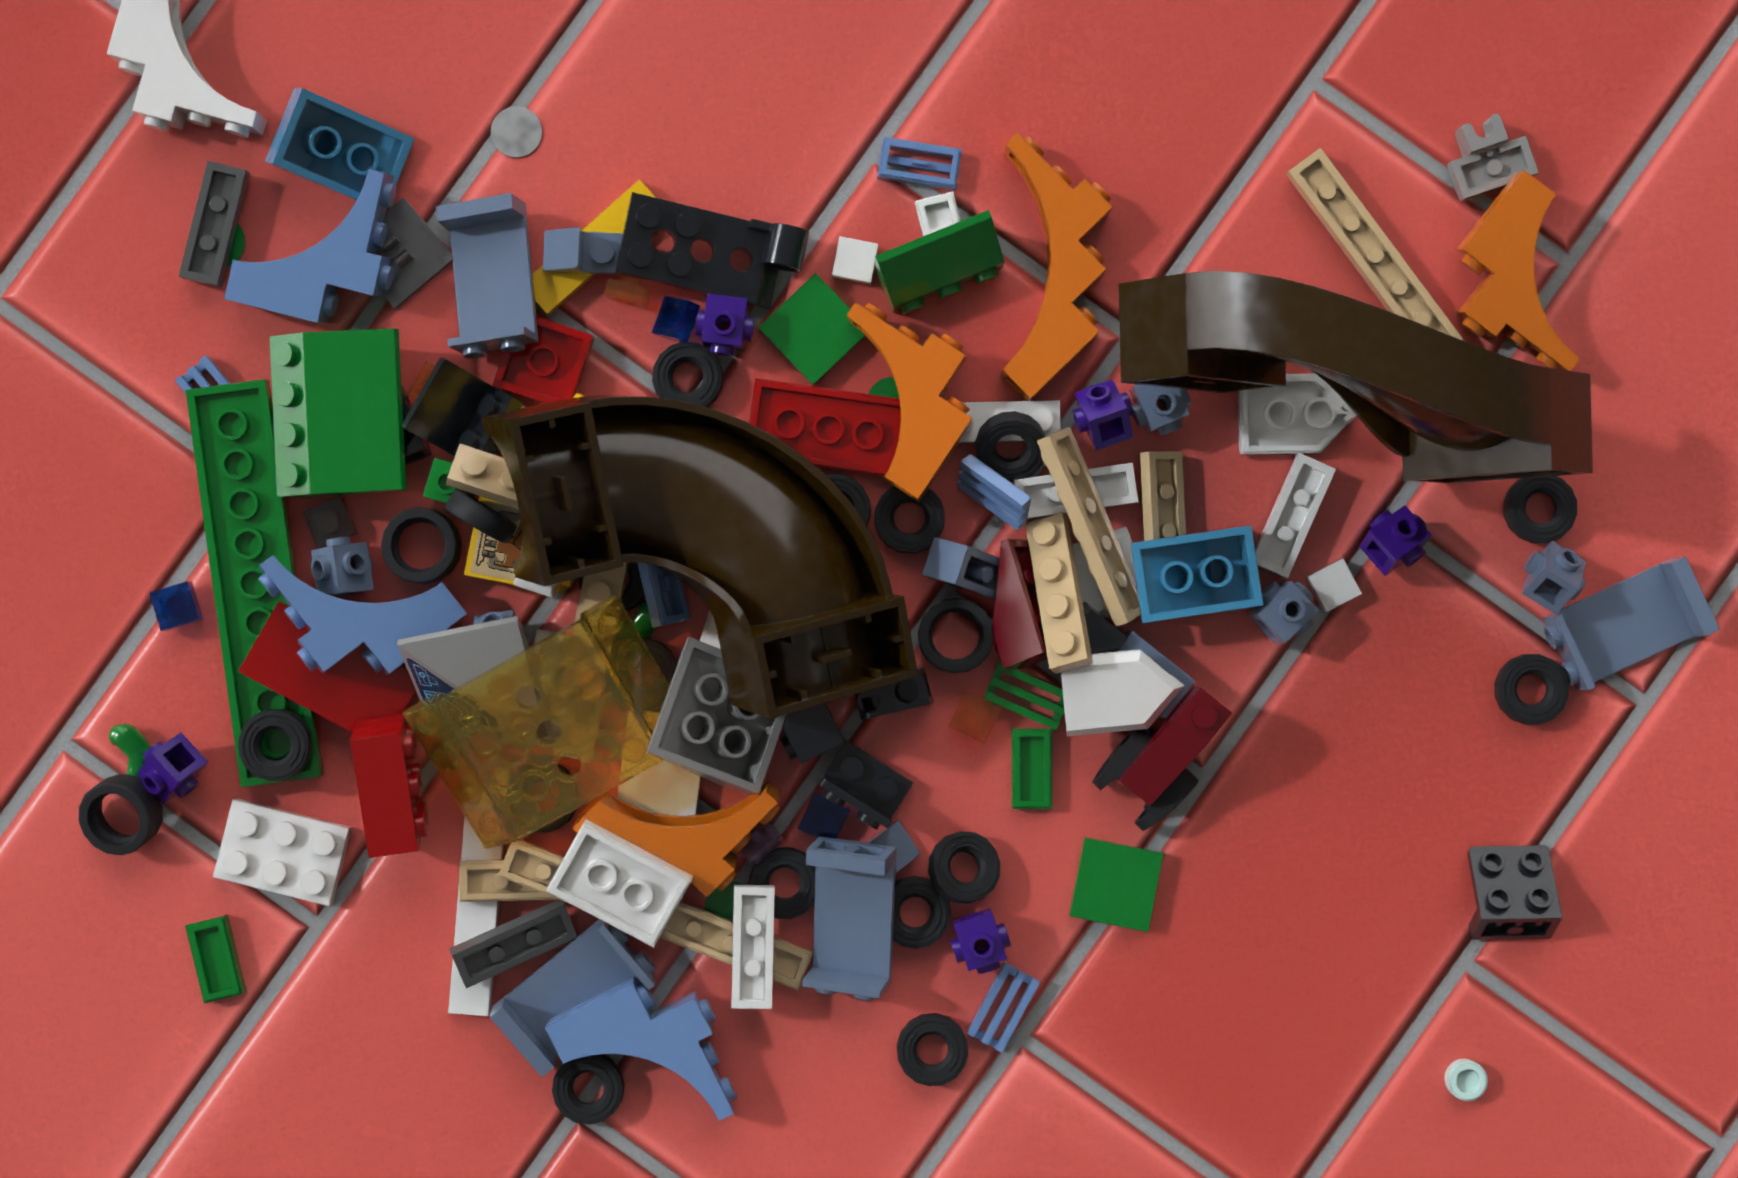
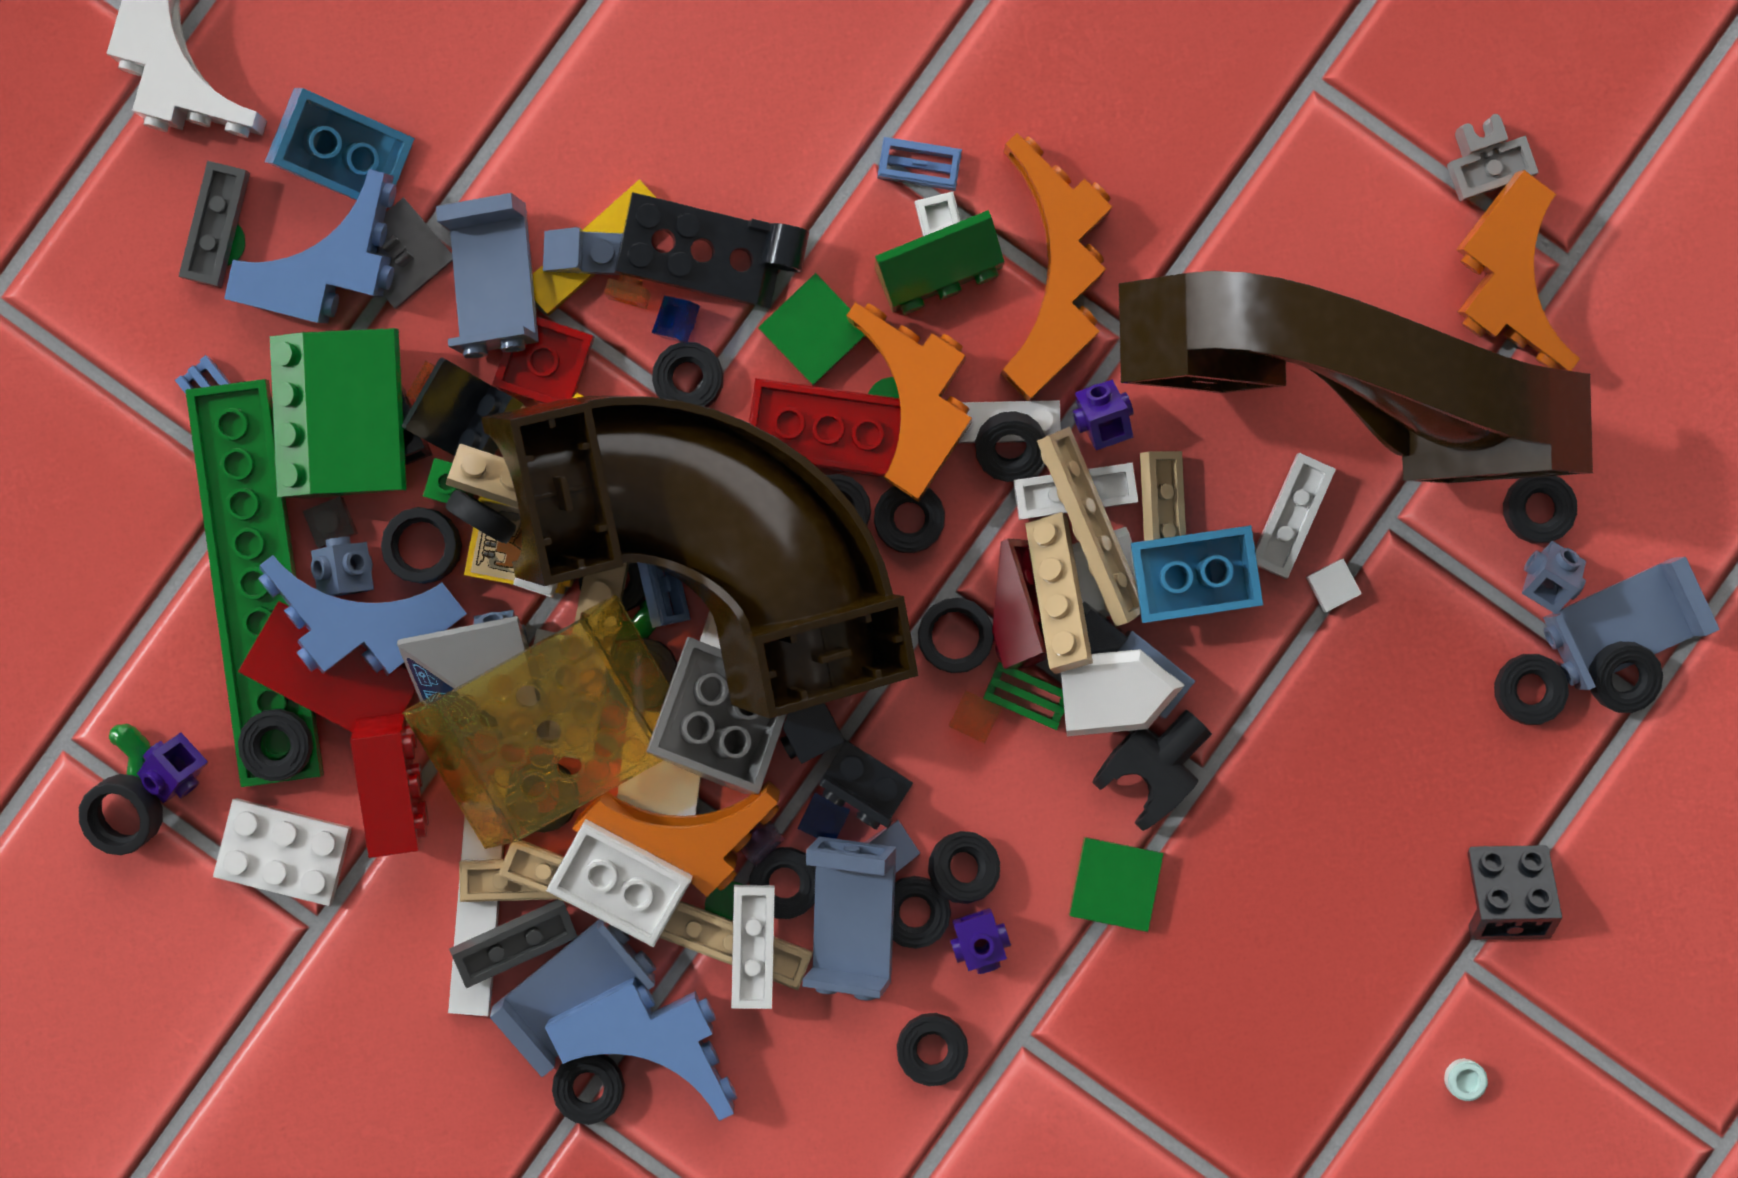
clear blue plate [149,581,203,631] -> none
green tile [185,914,247,1003] -> none
flat silver sticker [491,106,542,157] -> none
dark purple brick [696,293,754,356] -> none
white tile [832,236,878,285] -> none
black leg [854,668,934,720] -> none
sand blue slope [922,537,999,599] -> none
medium blue tile [957,454,1031,531] -> none
medium blue tile [966,962,1040,1053] -> none
green tile [1011,728,1052,809] -> none
dark red slope [1118,686,1232,806] -> none
sand blue brick [1129,385,1191,436] -> none
white tile [1238,374,1357,455] -> none
sand blue brick [1247,581,1319,644] -> none
tan plate [1286,148,1463,340] -> none
dark purple brick [1359,505,1431,576] -> none
none -> black tyre [1589,641,1663,713]

